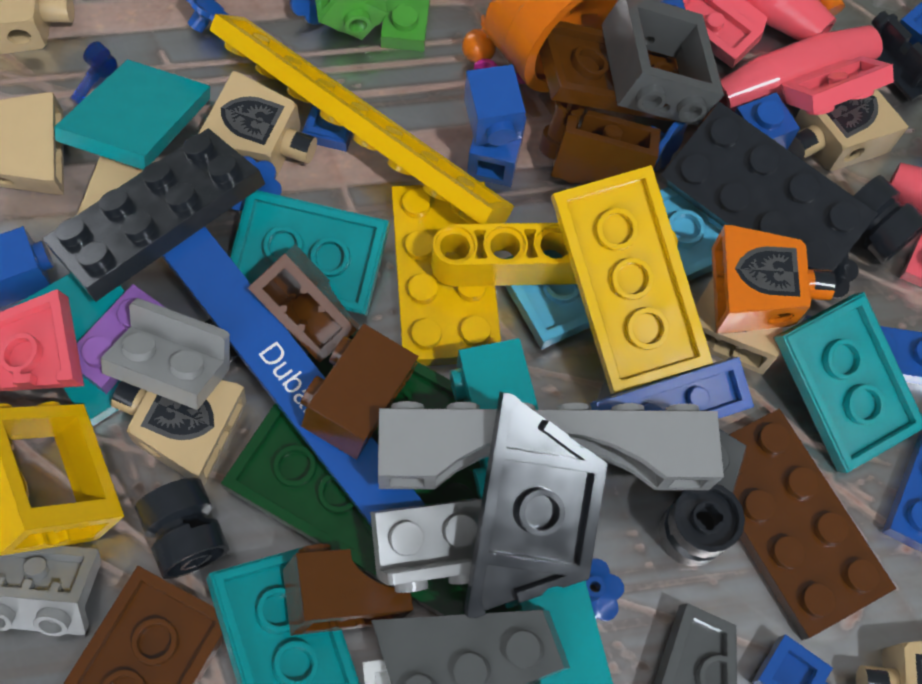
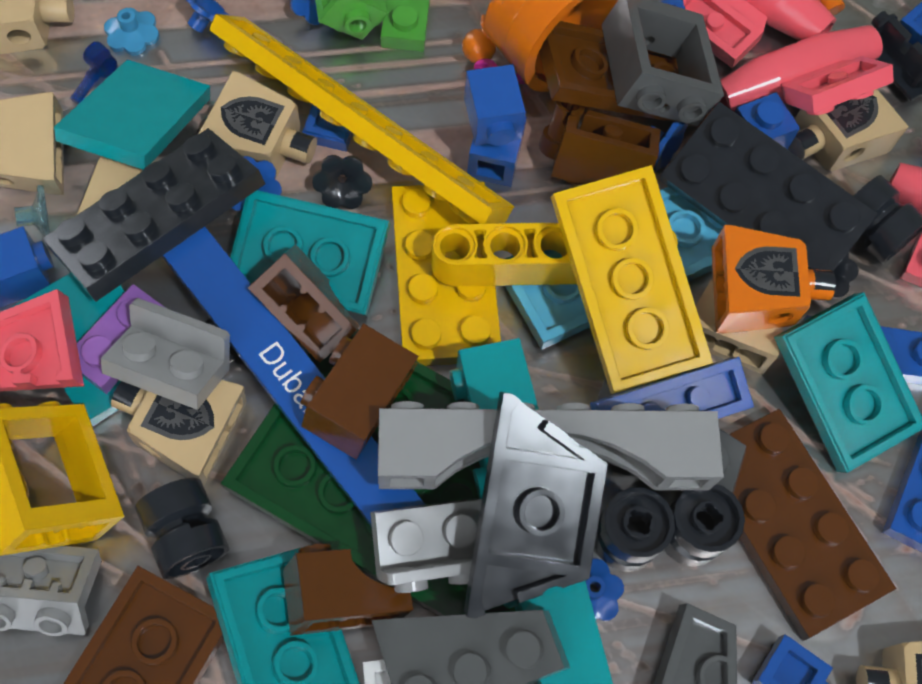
none -> clear light blue plant [14,185,50,244]
none -> dark azure plant [104,8,160,56]
none -> black plant [312,155,372,209]
none -> black wheel [594,488,675,572]

